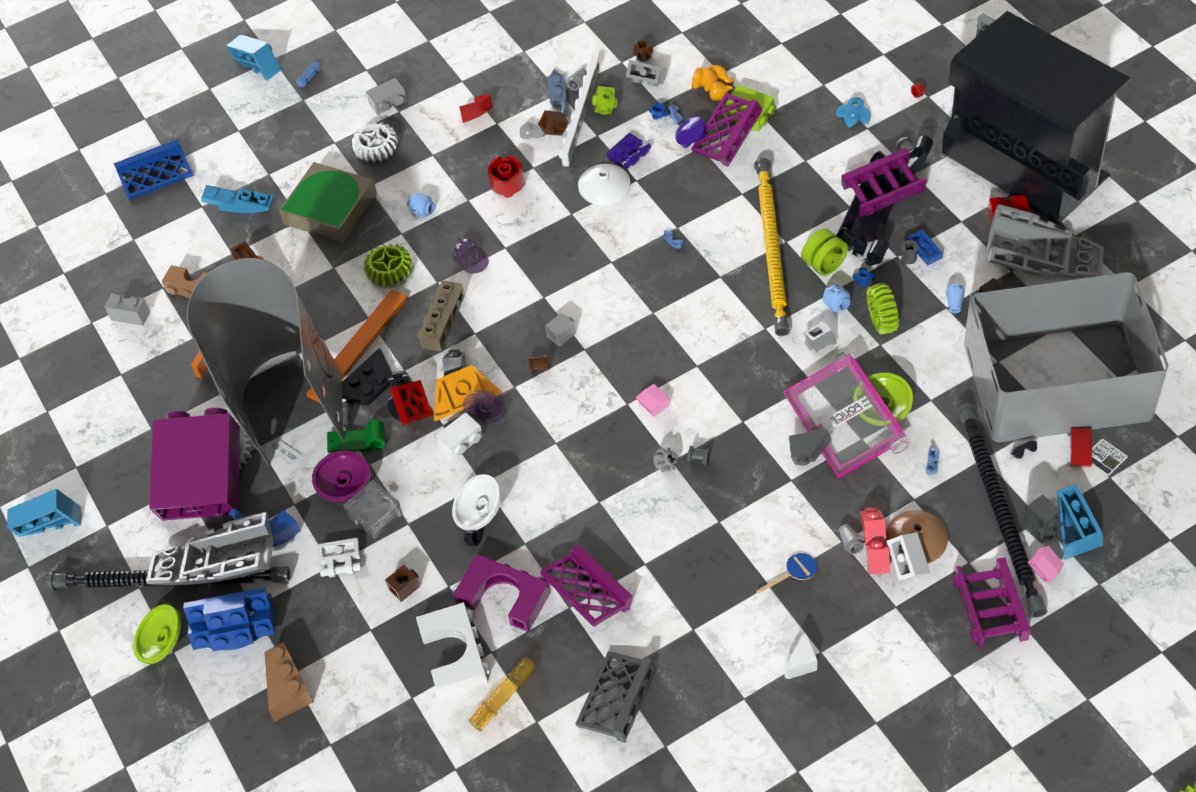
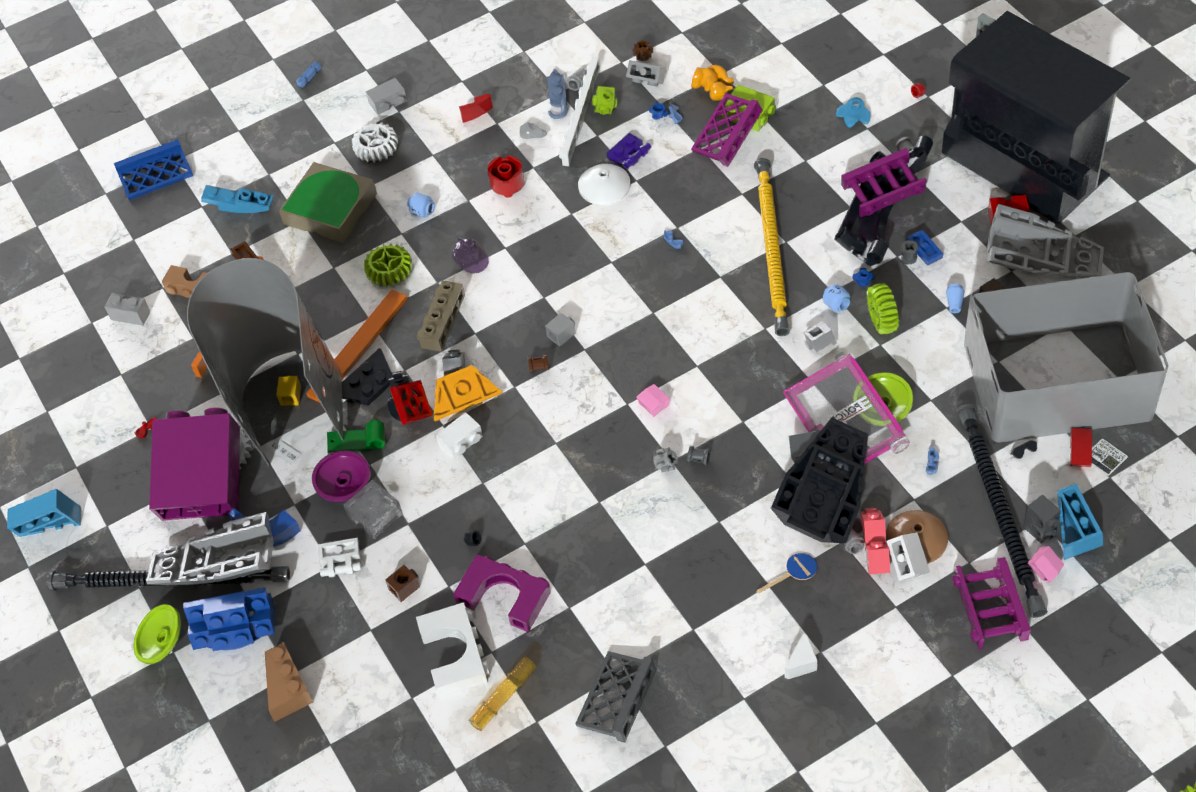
dark azure wedge [226,35,281,81] -> none
white dish [452,474,502,531] -> none
clear purple piece [463,391,506,423] -> none
reddish brown brick [538,110,568,136] -> none
magenta fence [540,545,633,627] -> none
dark purple dish [675,117,706,148] -> none
lime wheel [801,228,848,276] -> none
none -> red piece [134,417,157,438]
none -> yellow brick [276,376,301,406]
none -> black wedge [770,417,868,543]

